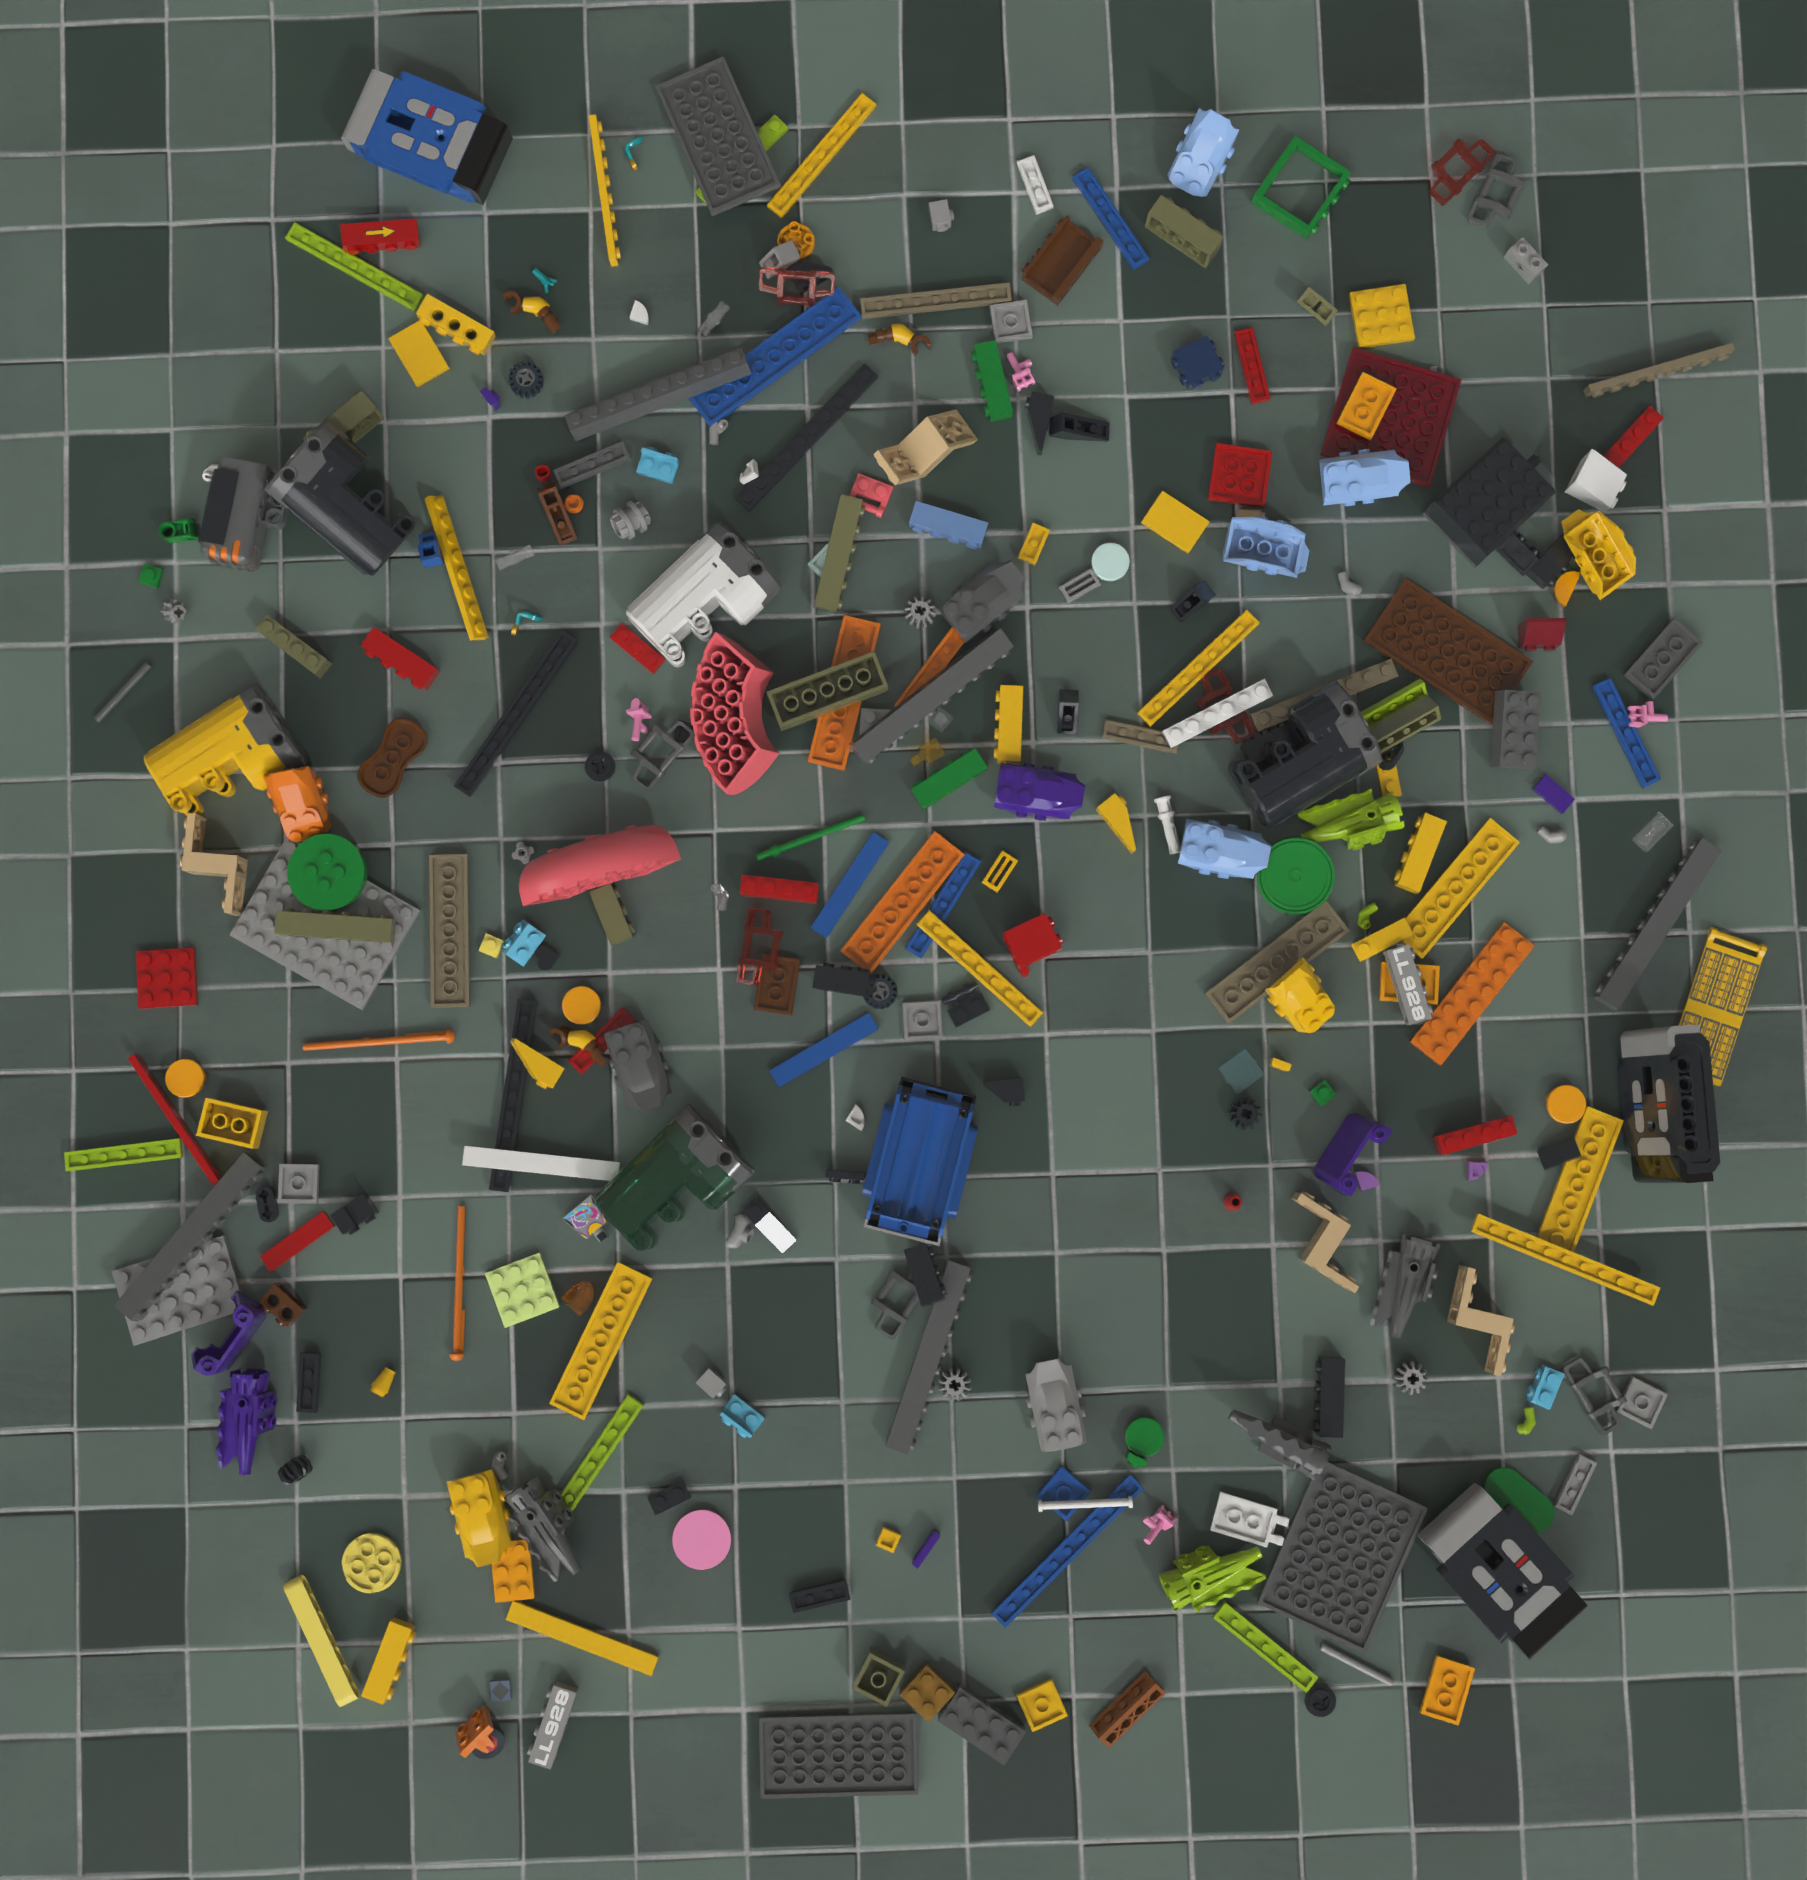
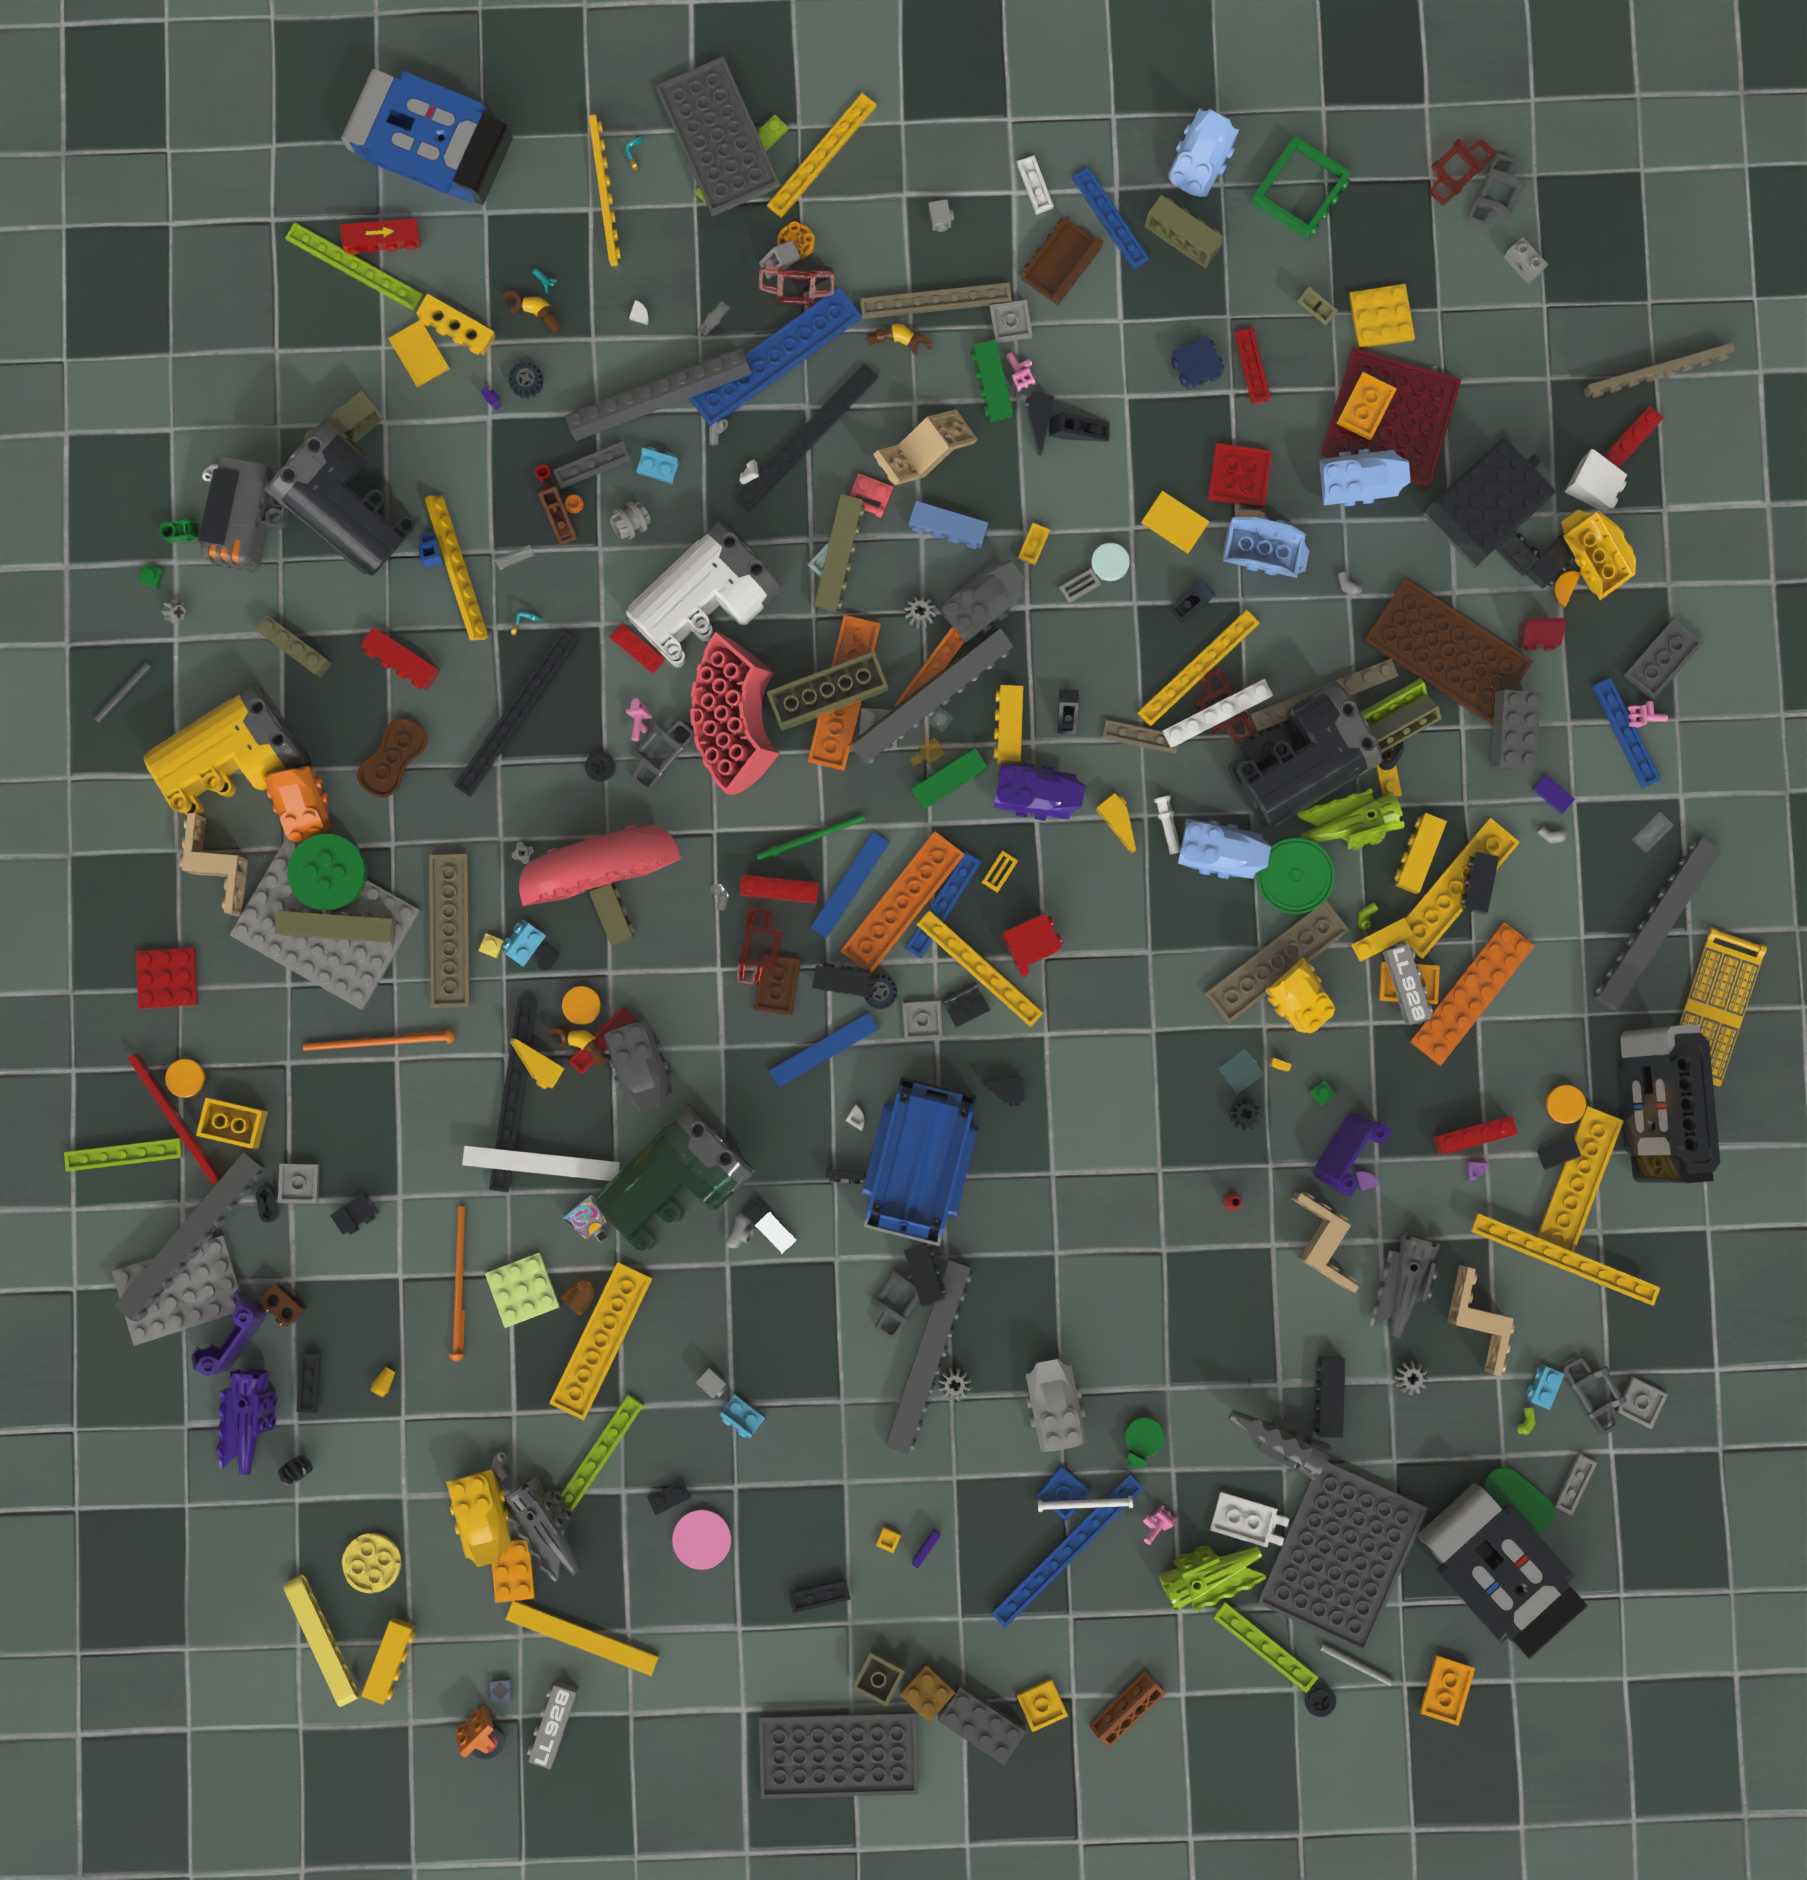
red tile [259,1211,336,1272] -> none
none -> black brick [1460,852,1499,915]

